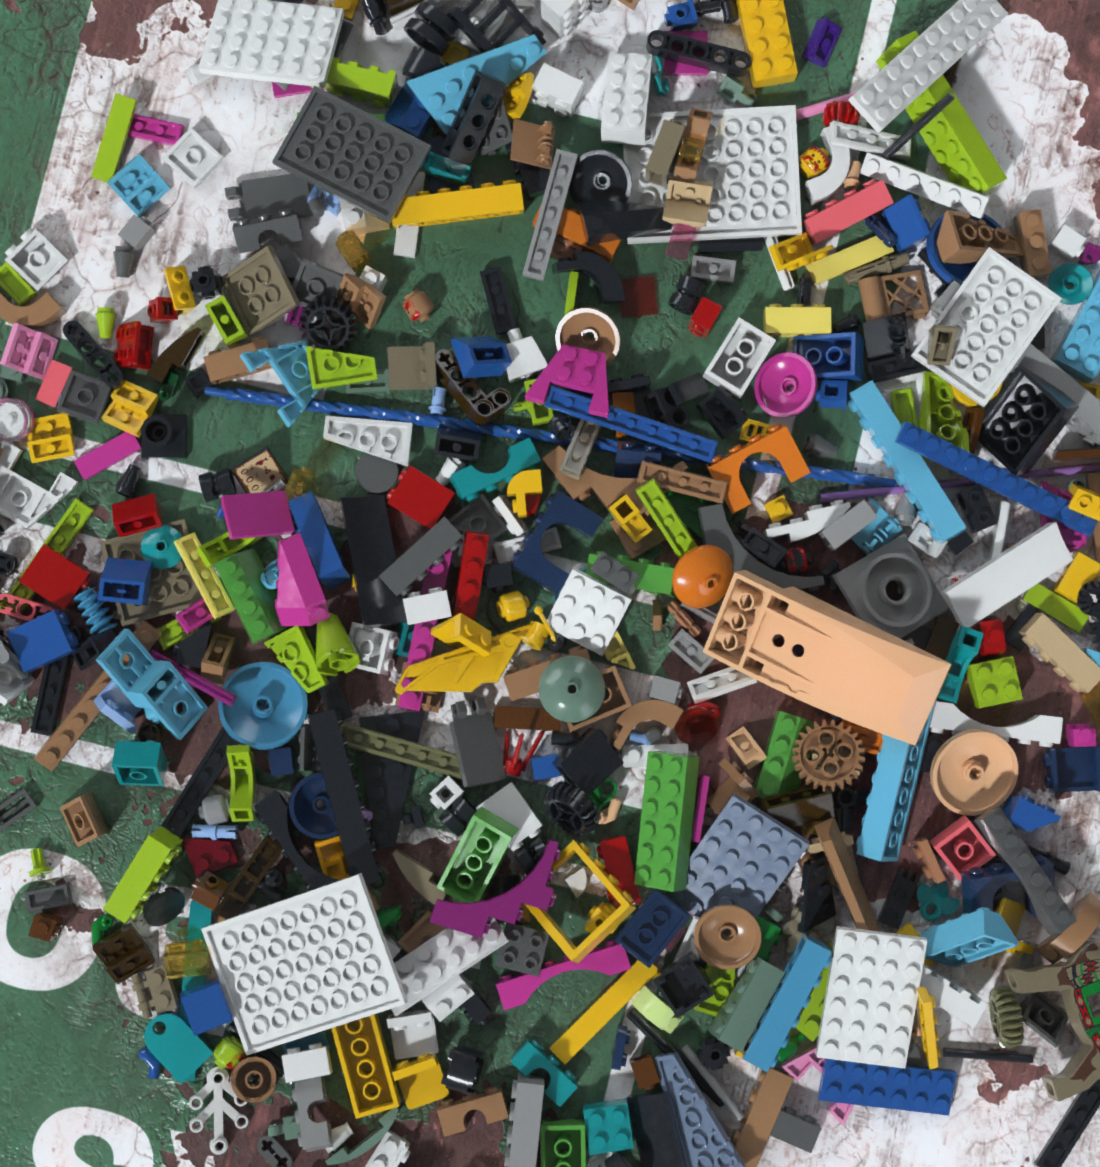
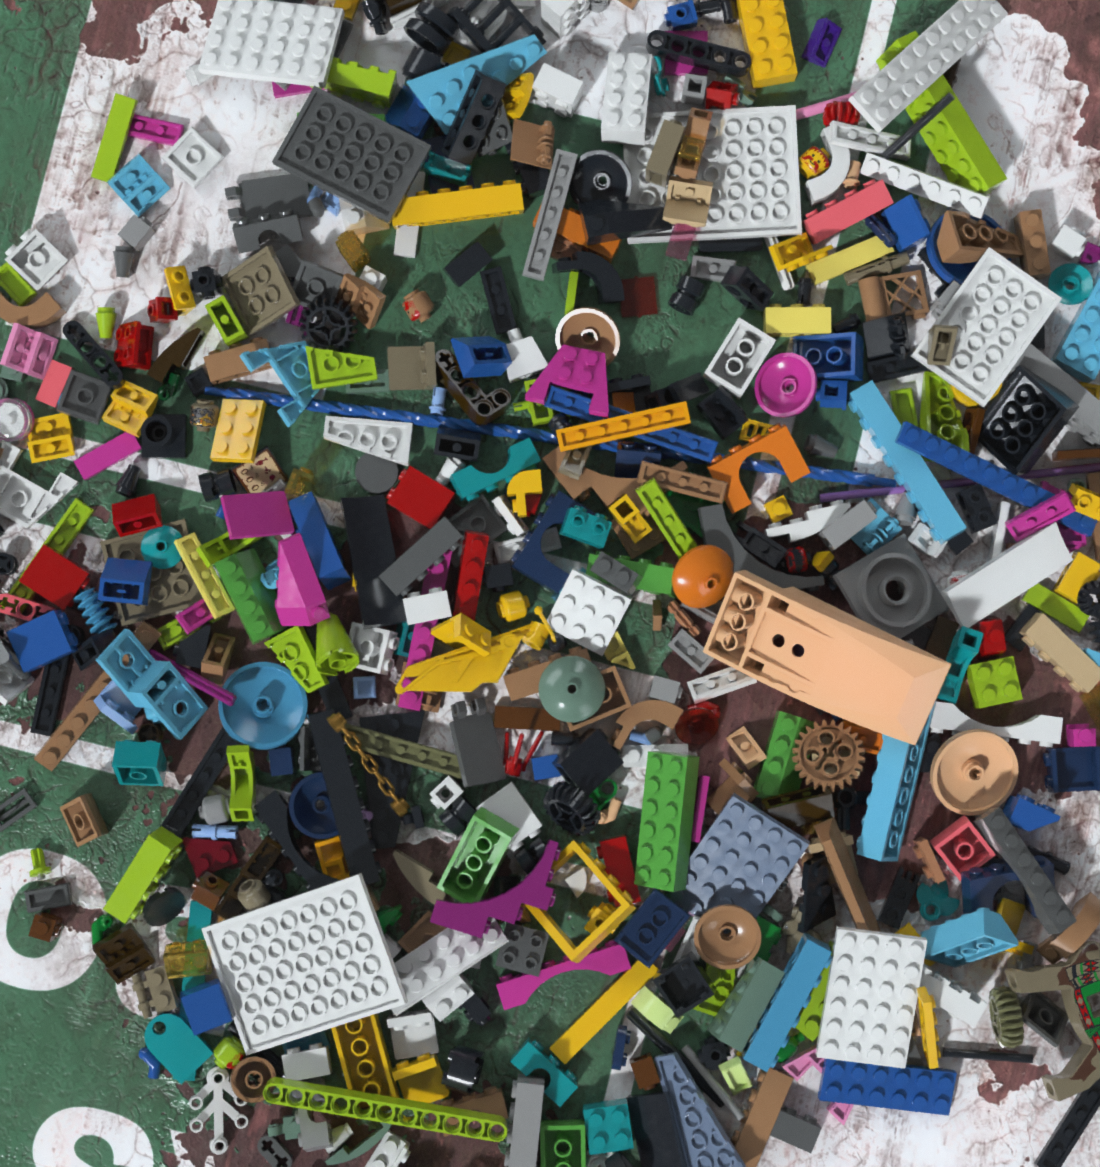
red brick [687,297,722,338] -> none
none -> head [190,399,219,432]
none -> yellow plate [210,399,266,463]
none -> dark tan head [238,879,271,912]
none -> lime beam [263,1077,507,1142]
none -> pearl gold piece [327,712,410,817]
none -> light blue tile [353,676,377,699]
none -> black hinge [443,241,493,287]
none -> light orange plate [556,401,691,452]
none -> teal brick [559,505,612,549]
none -> light grey brick [681,73,707,106]
none -> red brick [705,81,740,110]
none -> yellowish green tile [718,1056,753,1096]
none -> black brick [720,266,774,311]
none -> yellow tile [812,551,834,572]
none -> dark pink tile [1005,490,1076,543]

